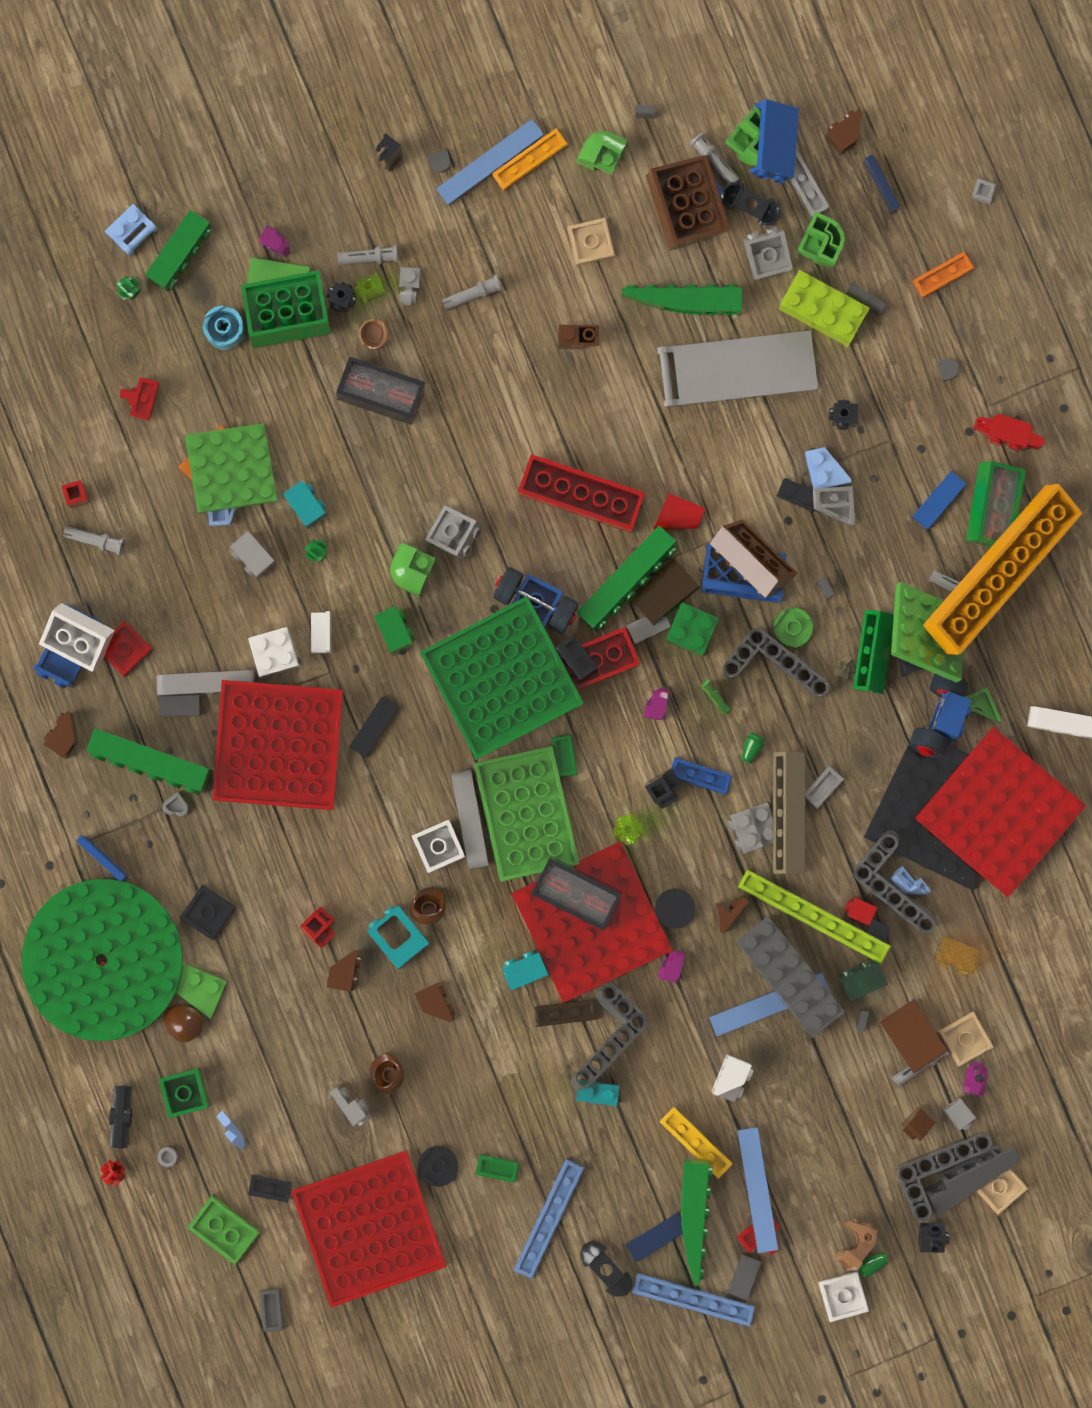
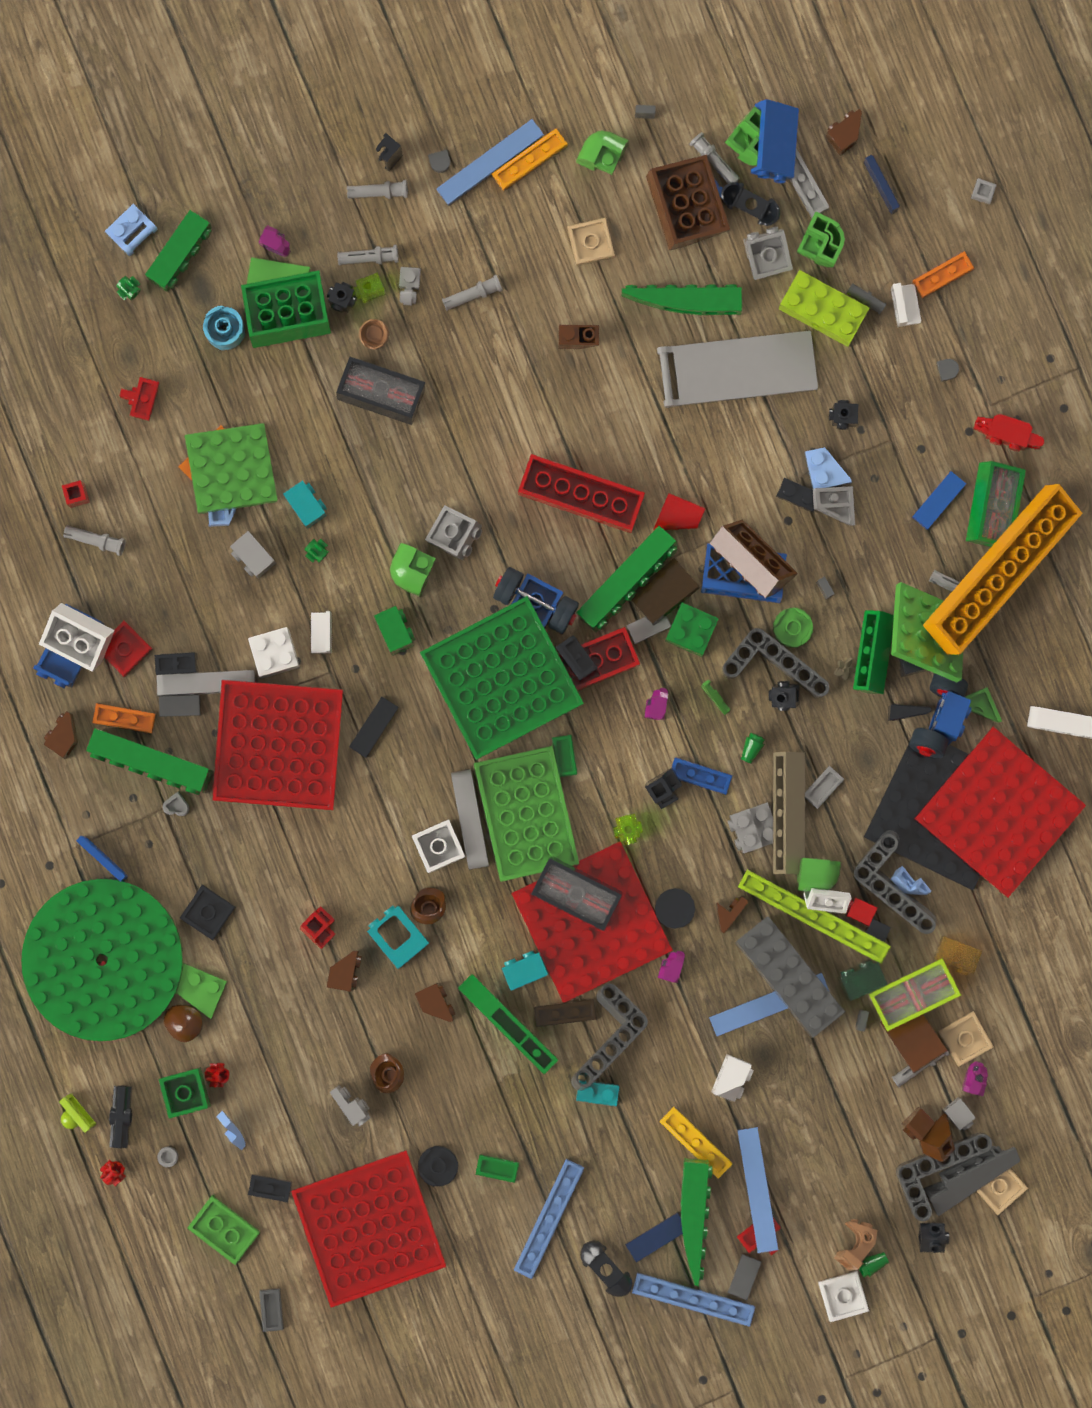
none -> lime tile [59,1093,96,1133]
none -> orange tile [92,703,156,734]
none -> black hinge [154,652,198,675]
none -> red gear [204,1063,230,1088]
none -> light grey pin [347,180,408,199]
none -> green slope [458,974,558,1074]
none -> black brick [769,681,800,711]
none -> bright green brick [797,858,841,892]
none -> white panel [803,888,851,914]
none -> clear brick [869,958,961,1031]
none -> black slope [888,704,931,721]
none -> white panel [891,283,921,327]
none -> reddish brown slope [920,1113,955,1162]

